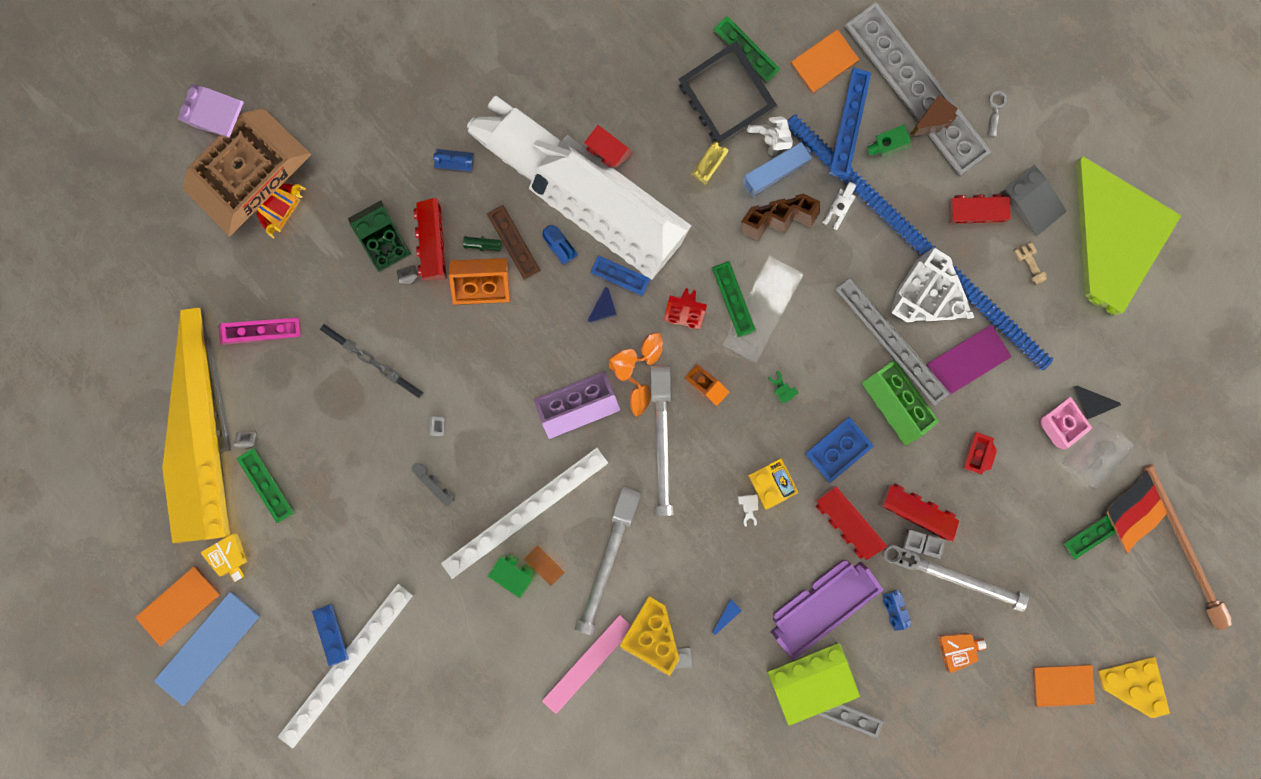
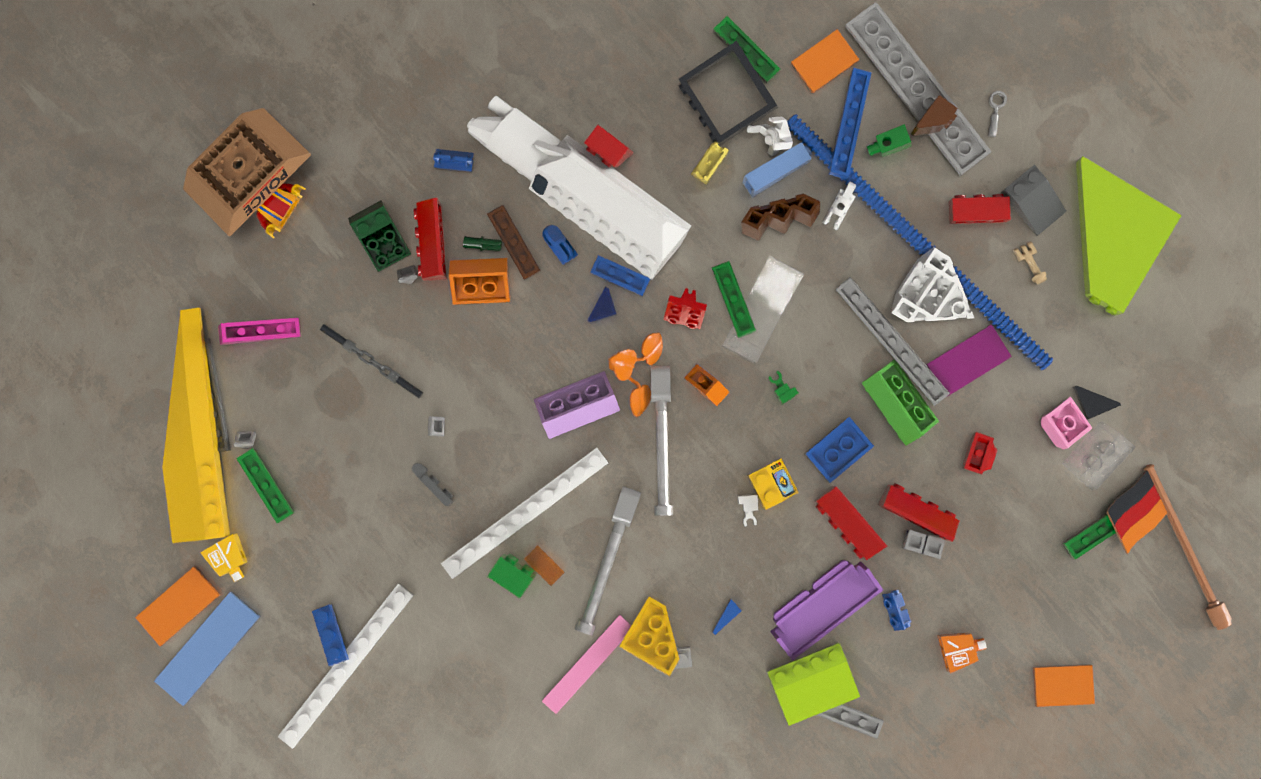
lavender slope [178,84,244,137] -> none
flat silver piece [882,545,1029,612] -> none
yellow plate [1097,656,1170,718] -> none

